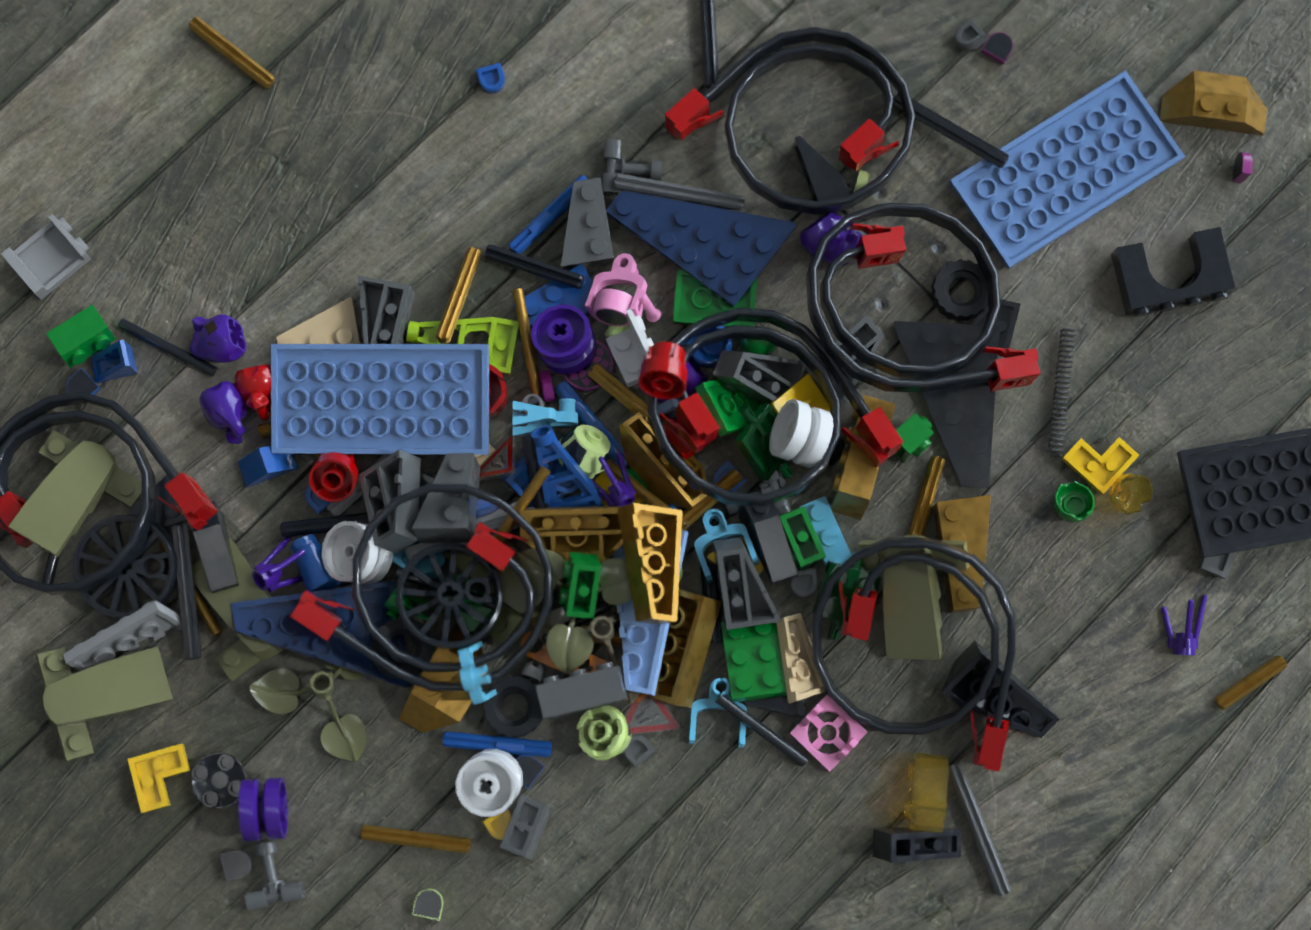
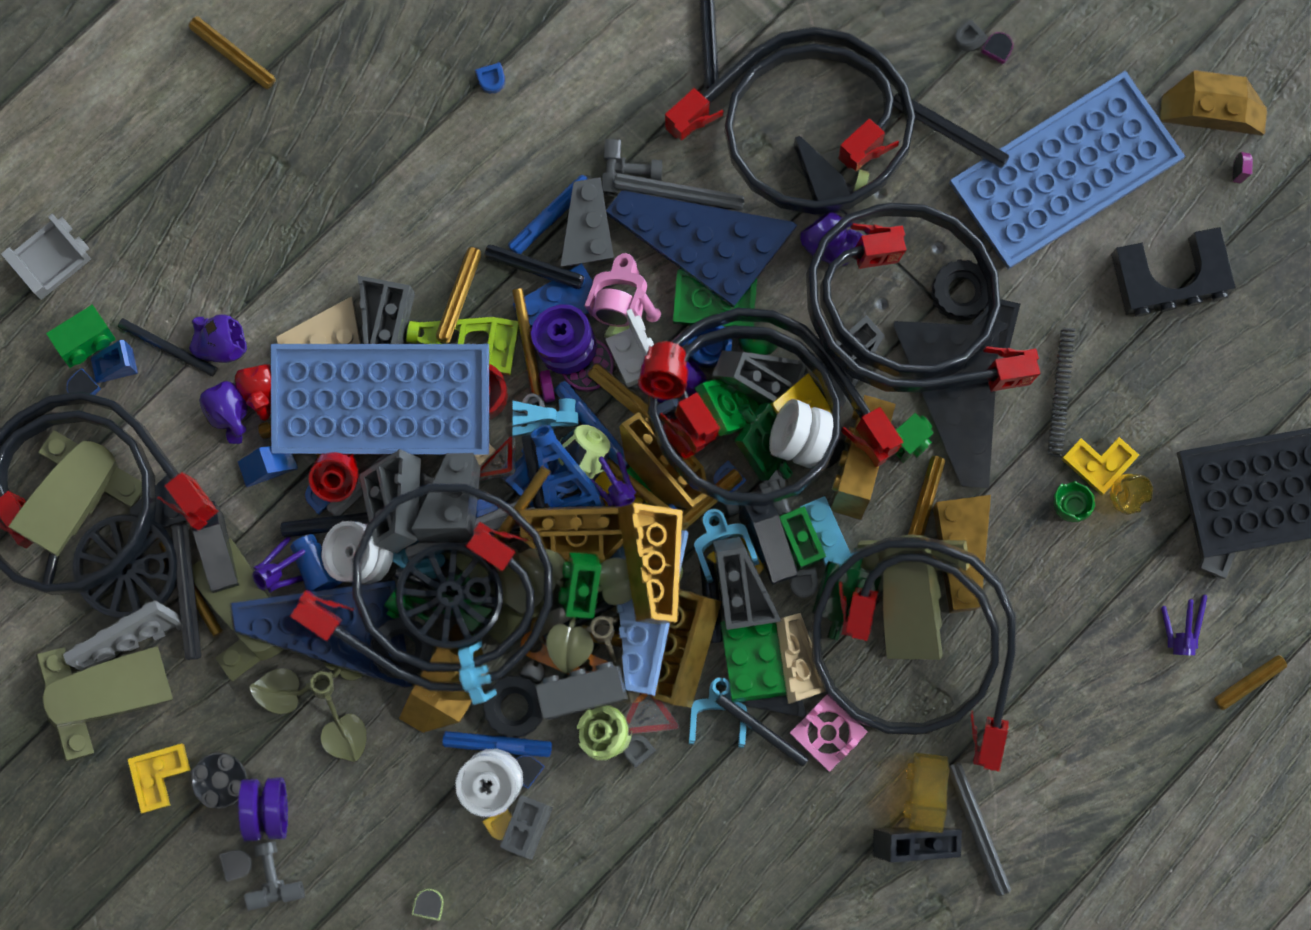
pearl gold axle [360,825,471,853] -> none
black wedge [941,641,1060,738] -> none

